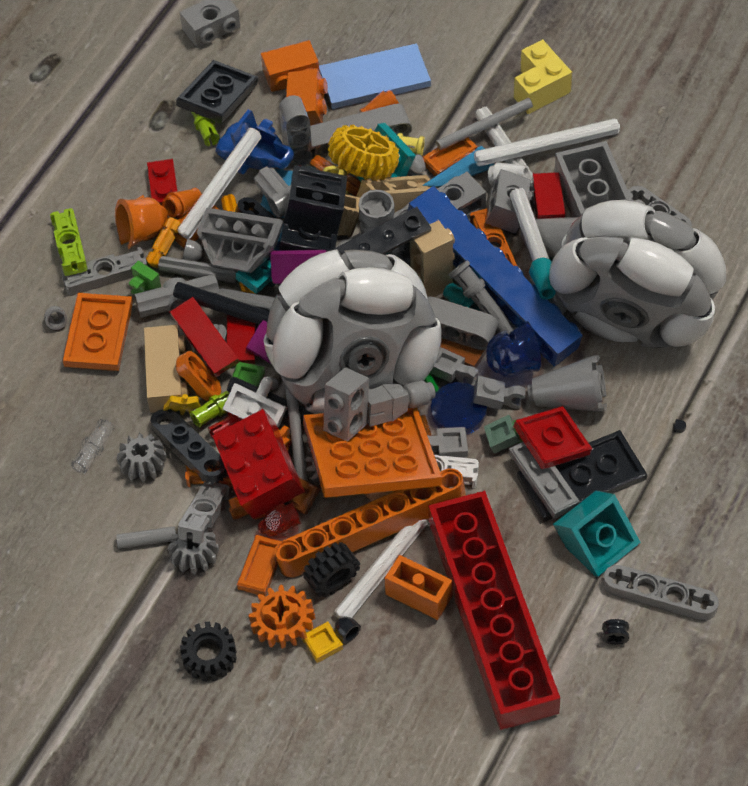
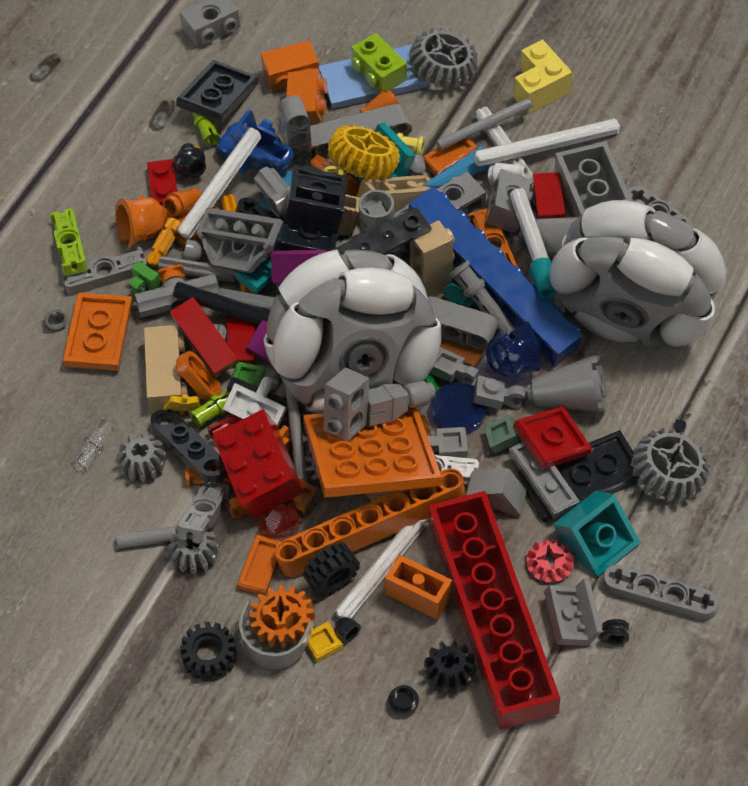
none -> orange plate [157,264,186,286]
none -> black animal [173,143,206,178]
none -> light grey piece [239,600,314,670]
none -> lime brick [351,33,407,93]
none -> black plate [388,685,419,716]
none -> light grey gear [409,28,478,90]
none -> black gear [424,640,476,694]
none -> light grey slope [465,468,526,518]
none -> coral gear [526,538,574,583]
none -> light grey bracket [544,579,602,646]
none -> light grey gear [631,427,711,503]

